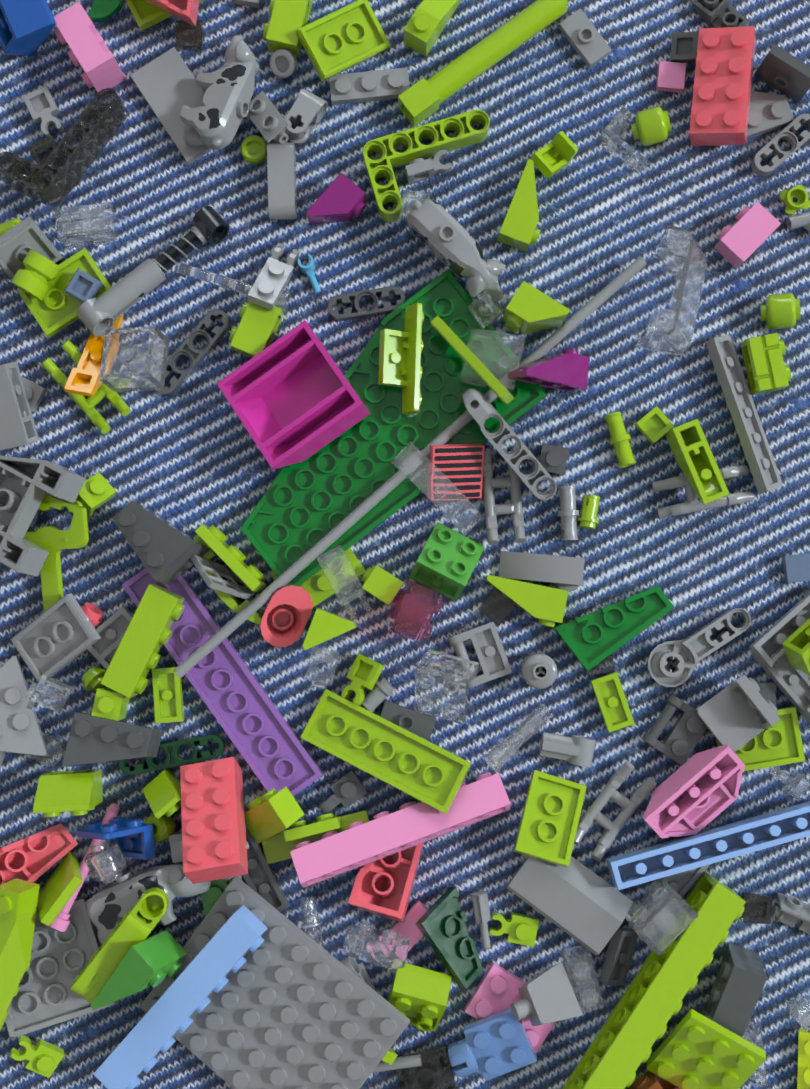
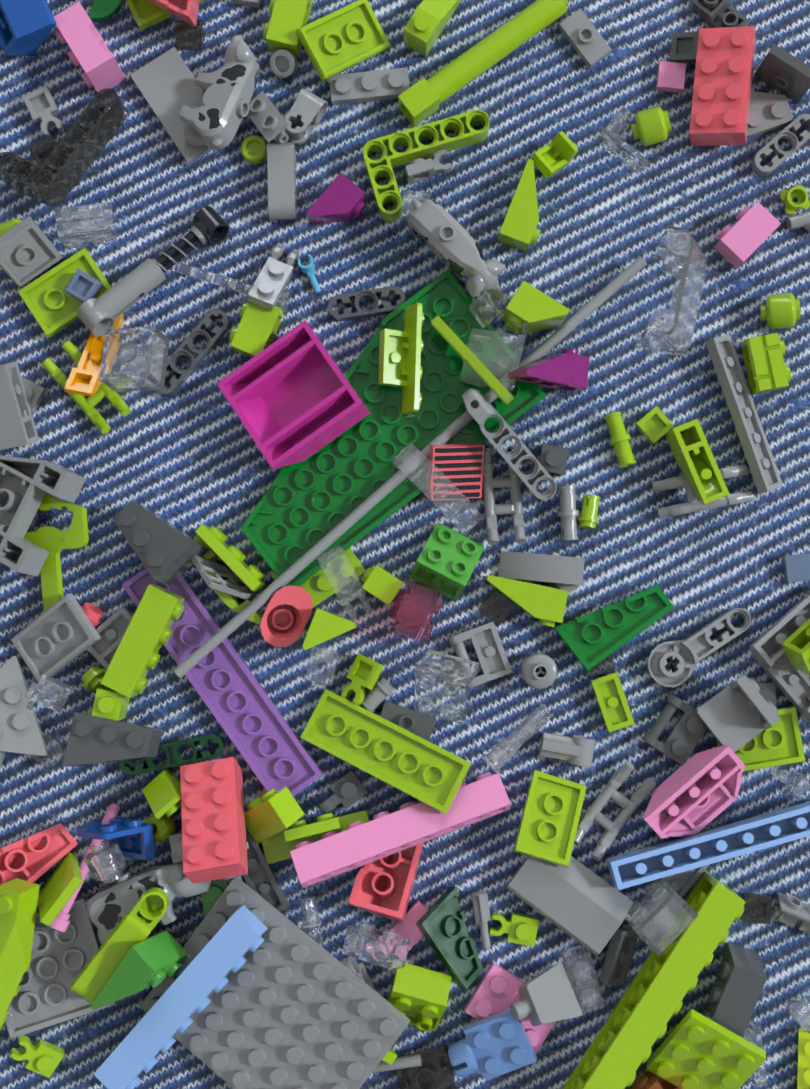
lime wheel [11,249,62,301] -> none
lime slope [33,769,103,817] -> none
lime bracket [74,472,117,519] -> none
lime plate [152,667,184,724] -> none

